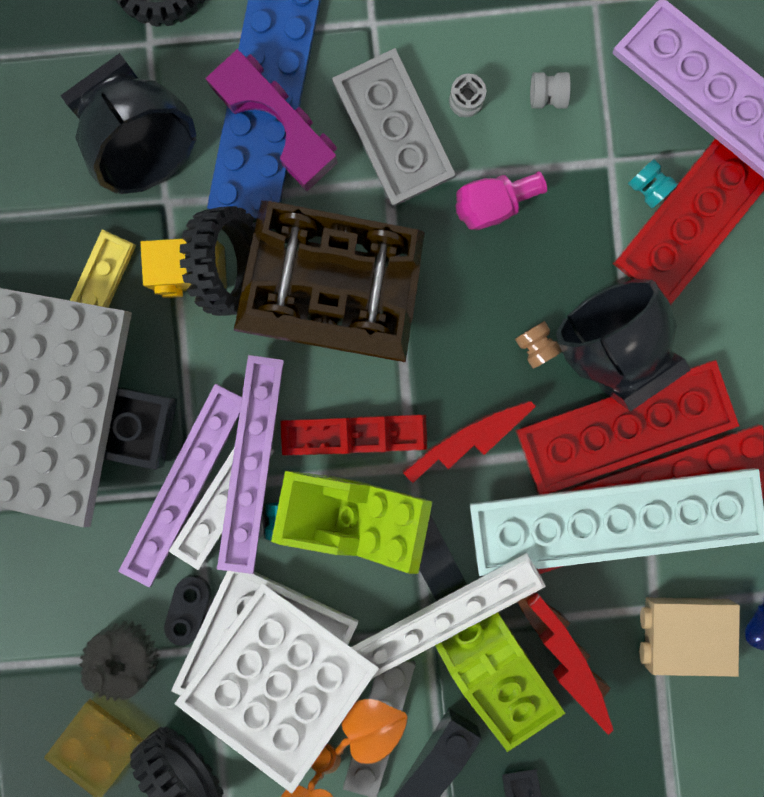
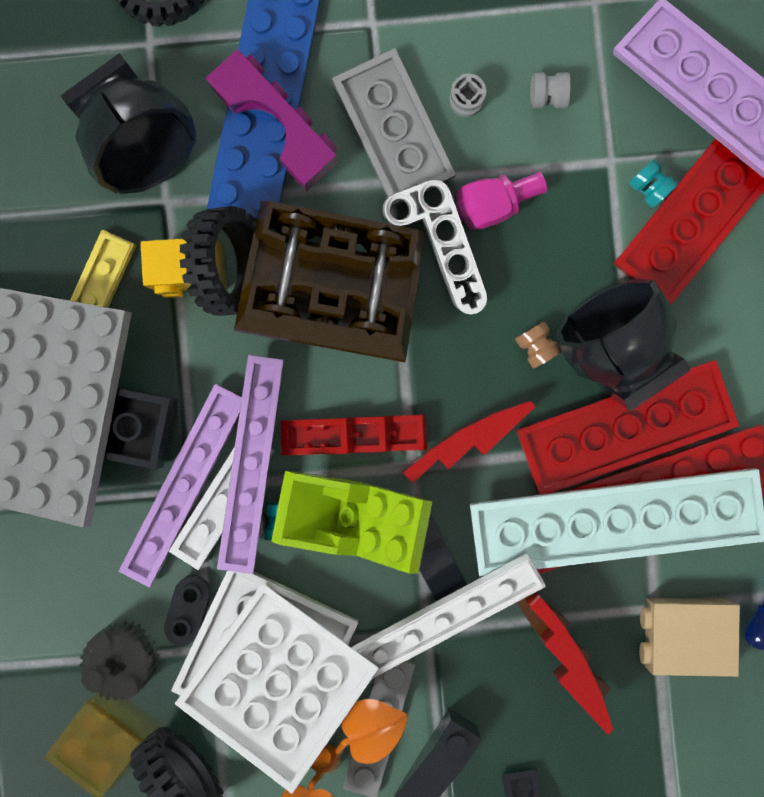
lime bracket [435,612,566,752] -> none
none -> white beam [382,180,487,314]

